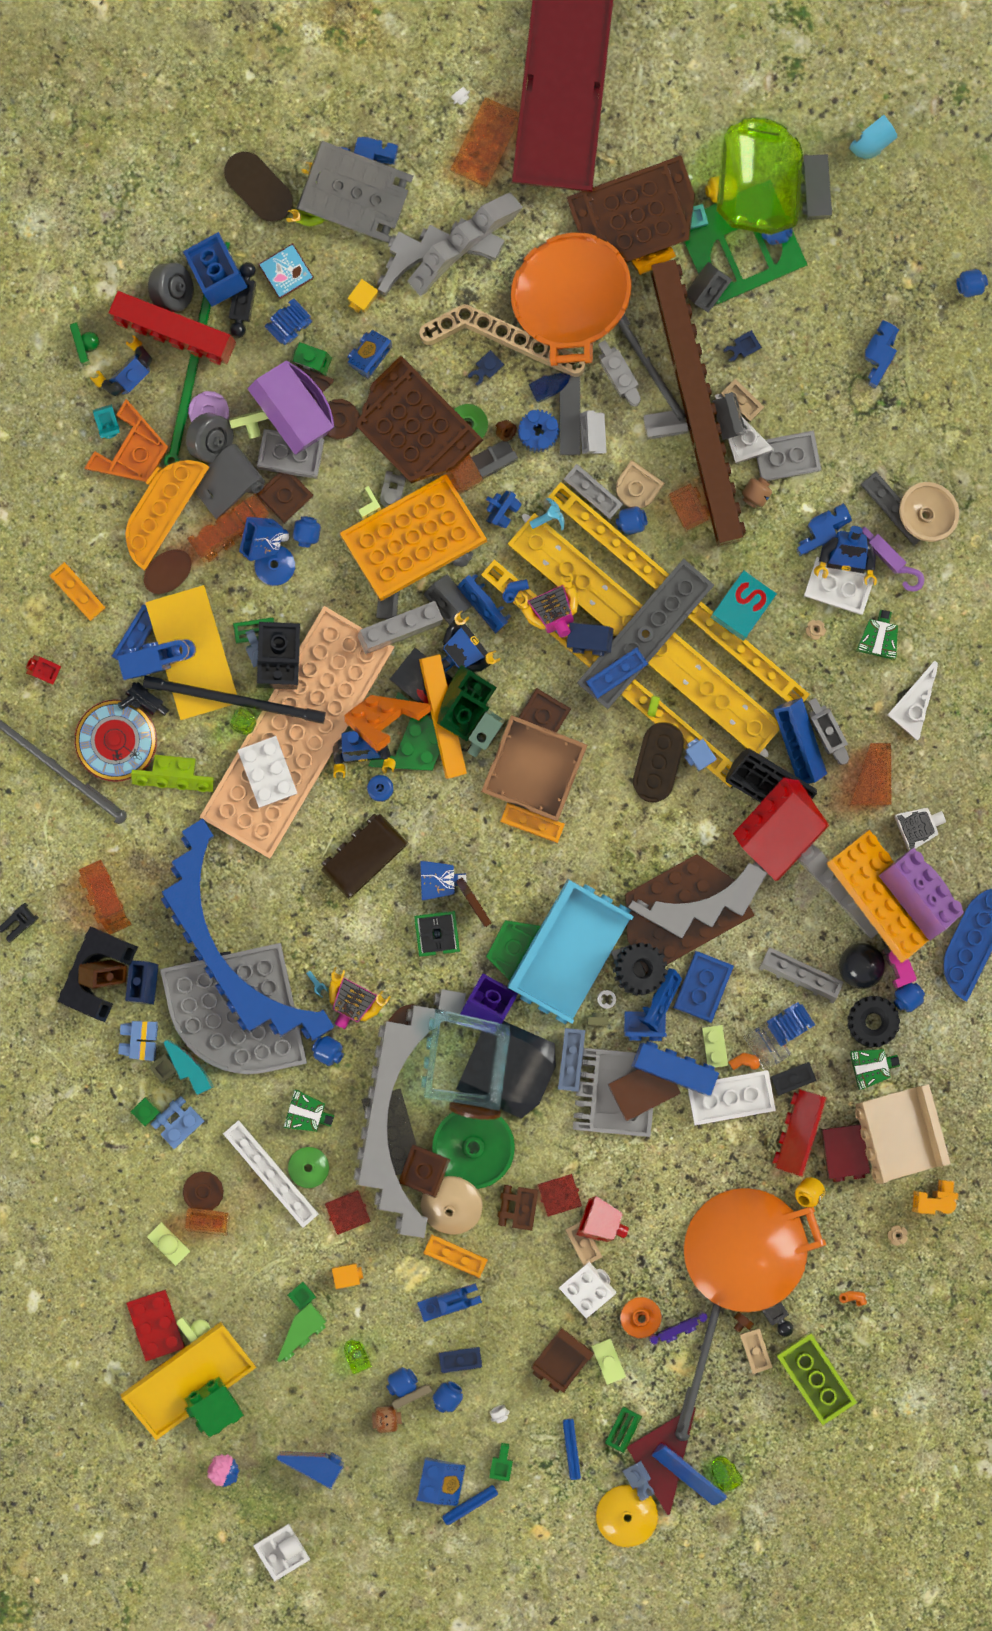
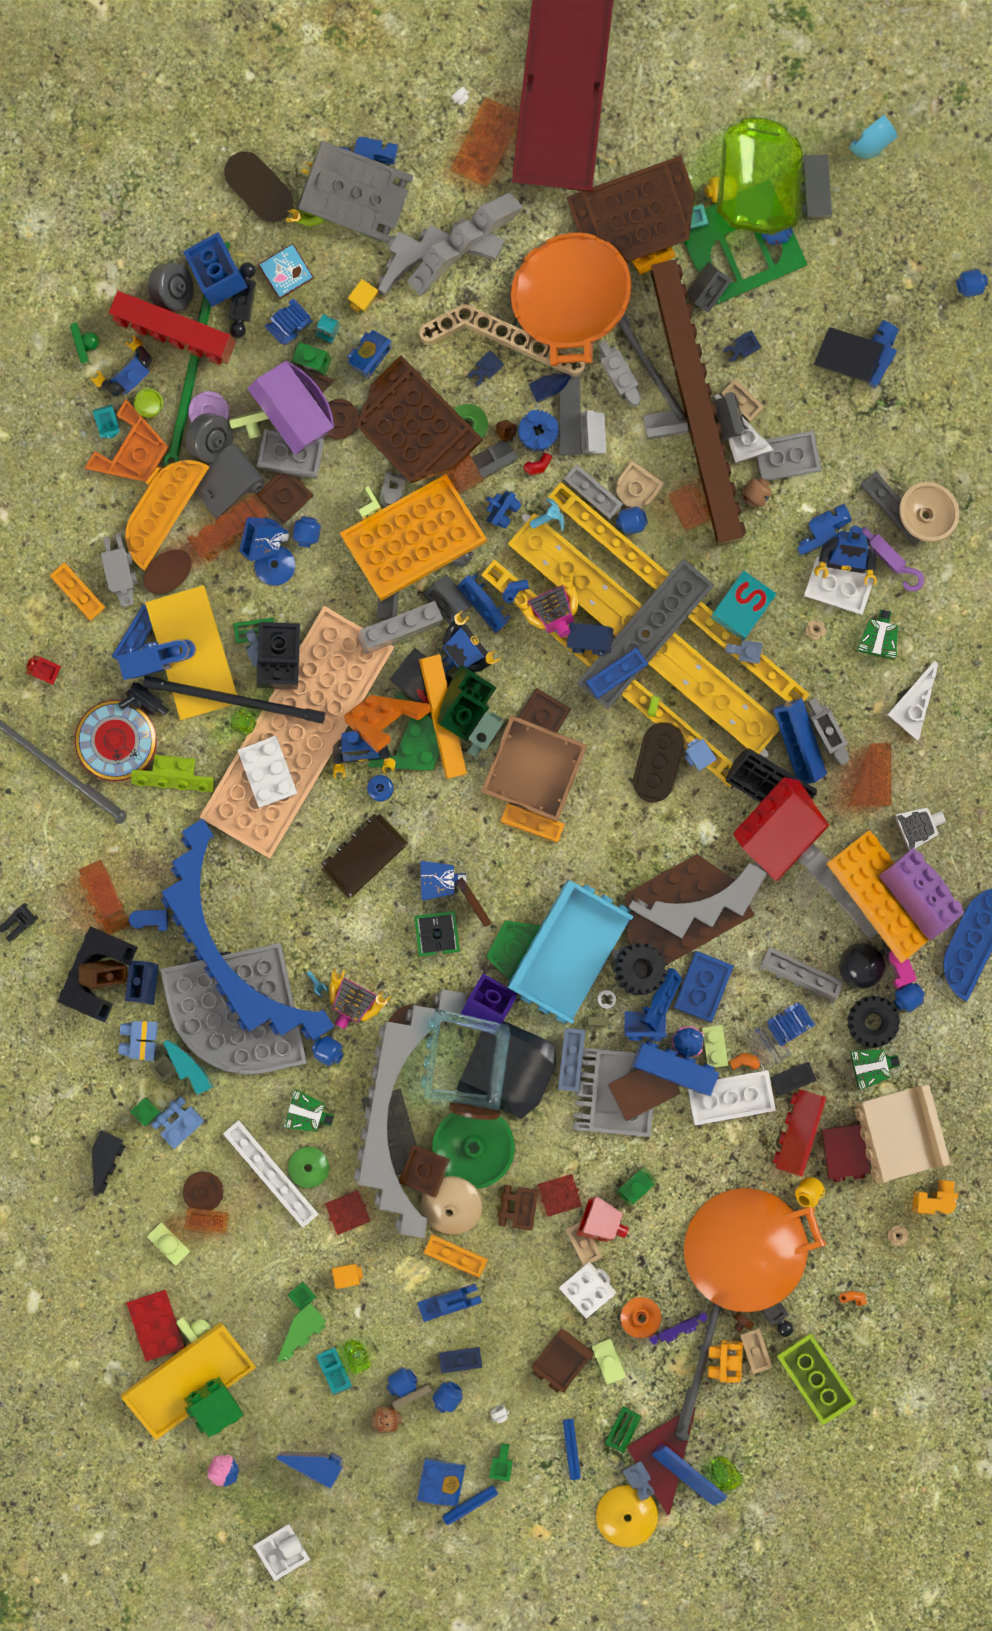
none -> black slope [92,1129,126,1197]
none -> light grey hinge [101,533,138,607]
none -> blue leg [129,910,168,931]
none -> lime piece [134,388,163,418]
none -> teal leg [315,314,340,344]
none -> teal slope [316,1347,353,1395]
none -> red arm [524,452,553,475]
none -> green torso [615,1165,657,1207]
none -> blue piece [671,1026,704,1058]
none -> light orange hips [708,1340,743,1383]
none -> sand blue plate [725,640,762,664]
none -> black tile [814,327,885,383]

